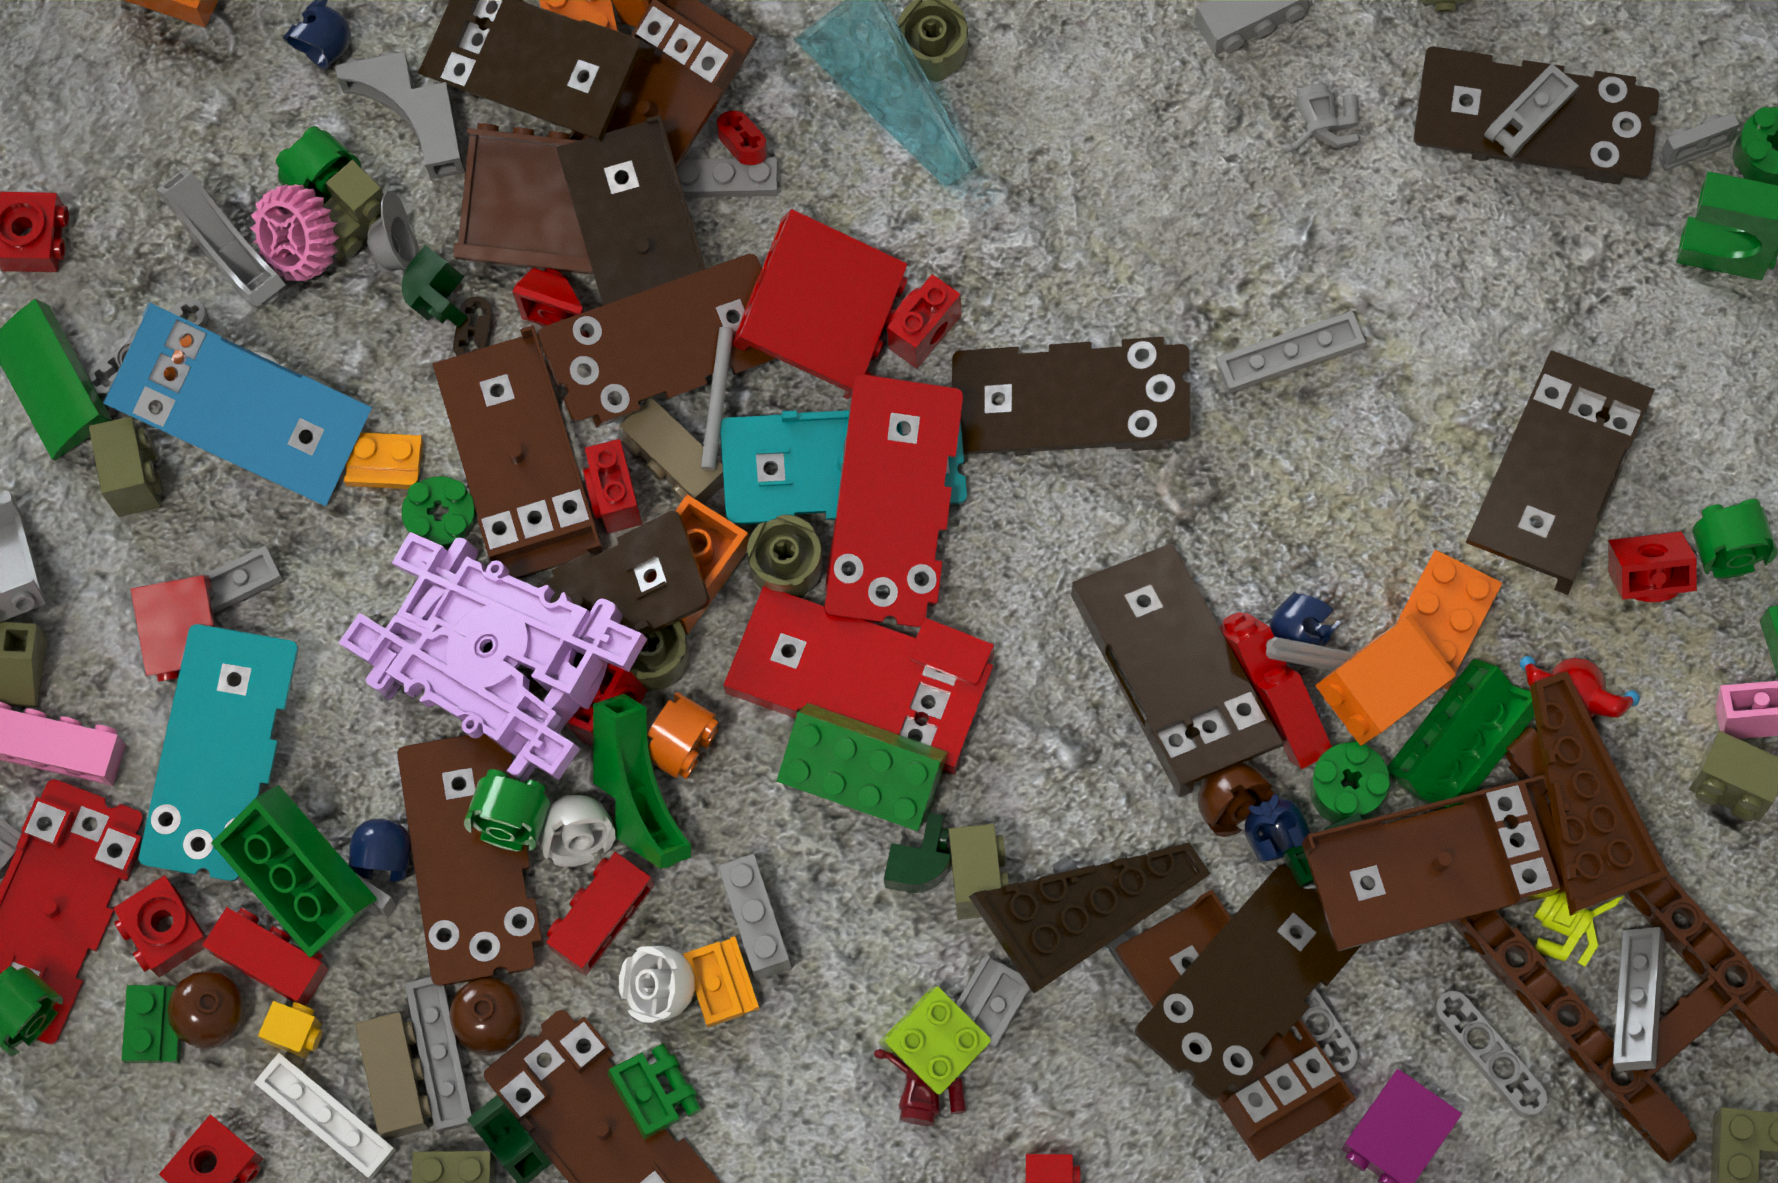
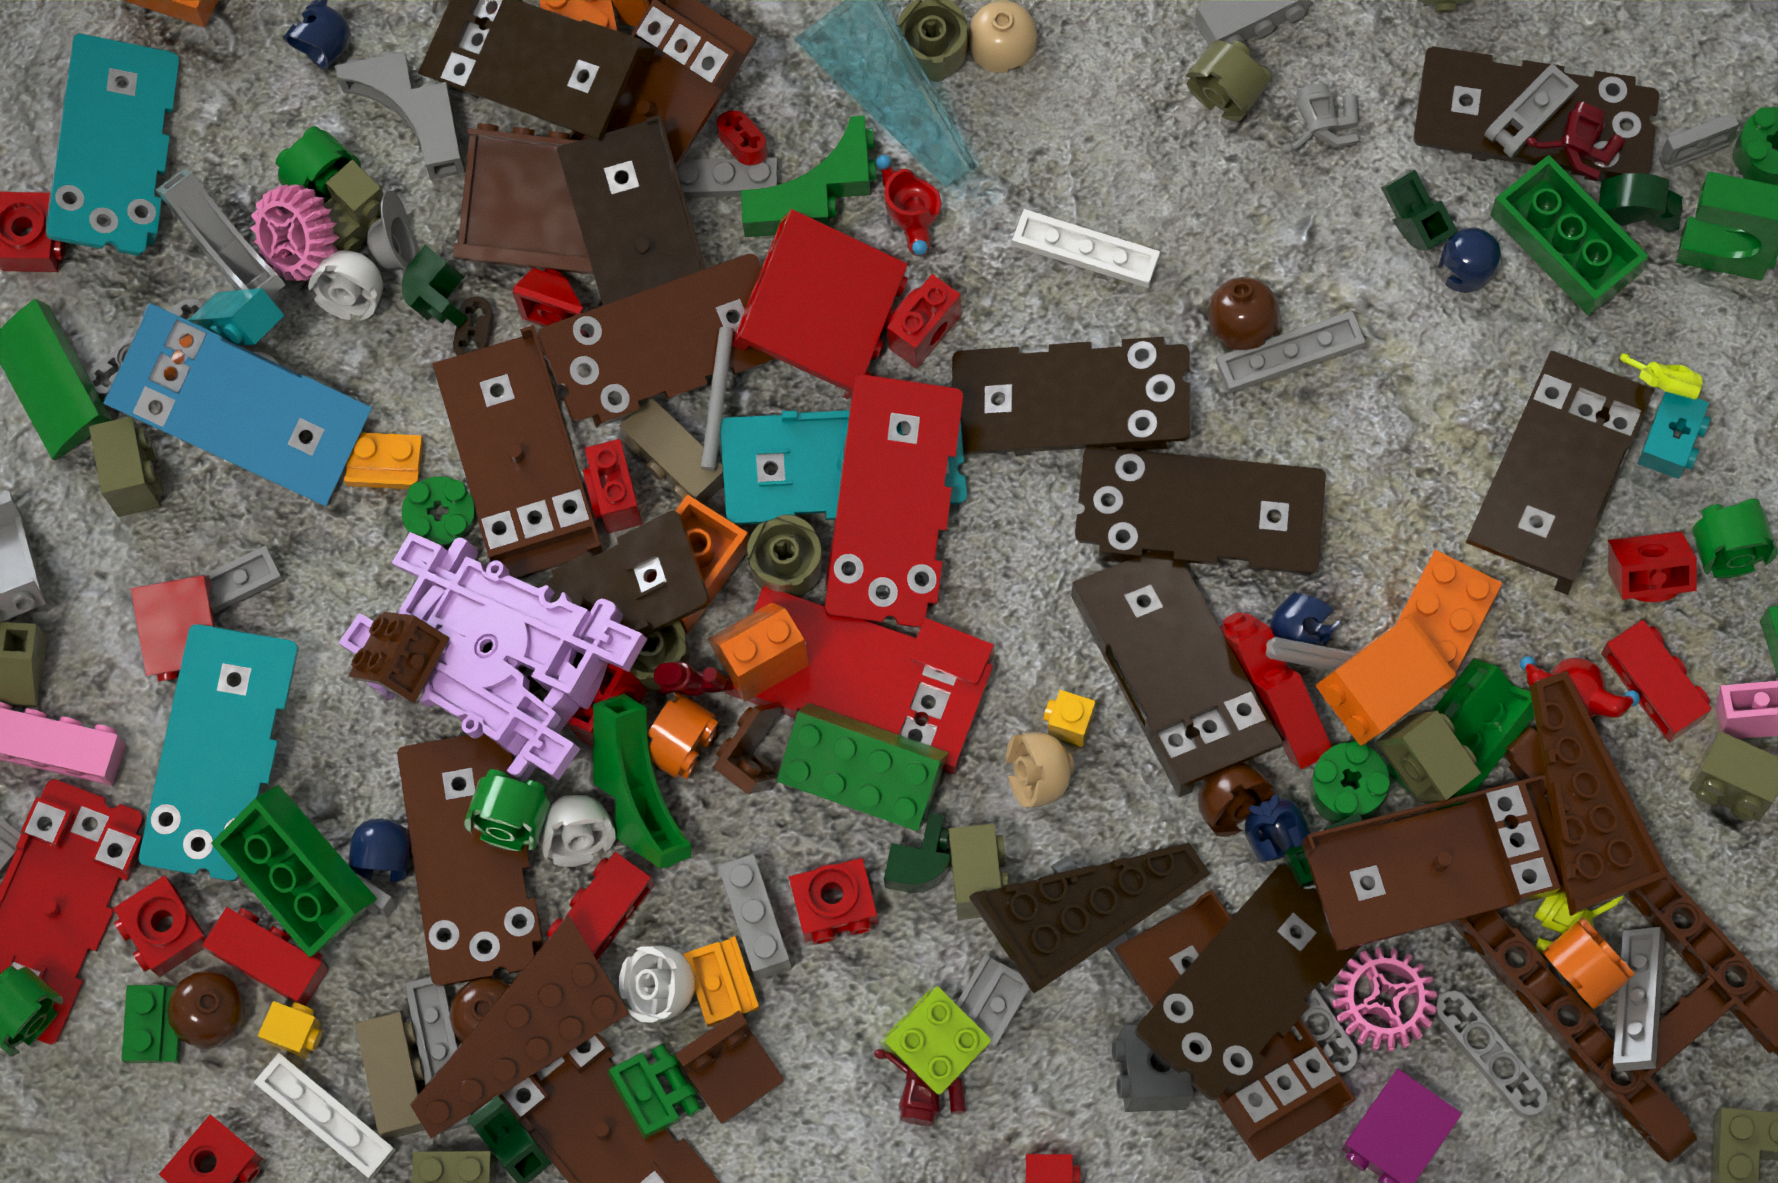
none -> teal piece [45,33,179,256]
none -> teal brick [188,288,285,346]
none -> white cylinder [308,250,383,320]
none -> reddish brown bracket [349,612,450,703]
none -> reddish brown wing [410,915,629,1138]
none -> dark red piece [653,662,733,697]
none -> reddish brown bracket [675,1010,784,1124]
none -> orange slope [707,602,809,702]
none -> reddish brown bracket [713,702,783,795]
none -> green arch [741,115,877,237]
none -> red brick [788,858,878,945]
none -> red piece [876,154,942,257]
none -> tan cylinder [968,0,1038,73]
none -> tan cylinder [1006,732,1074,808]
none -> white plate [1012,209,1160,288]
none -> yellow brick [1043,690,1096,747]
none -> dark brown piece [1075,447,1326,575]
none -> dark grey brick [1112,1024,1194,1112]
none -> olive brick [1186,40,1272,121]
none -> reddish brown cylinder [1208,277,1281,350]
none -> bright pink gear [1332,947,1437,1052]
none -> olive brick [1376,710,1481,803]
none -> dark green brick [1380,170,1458,250]
none -> dark blue helmet [1438,227,1502,293]
none -> green brick [1490,155,1649,316]
none -> dark red piece [1526,102,1625,181]
none -> orange brick [1543,916,1635,1010]
none -> dark green brick [1598,173,1683,233]
none -> red brick [1601,619,1712,743]
none -> neon yellow piece [1620,353,1702,400]
none -> teal brick [1637,392,1711,479]

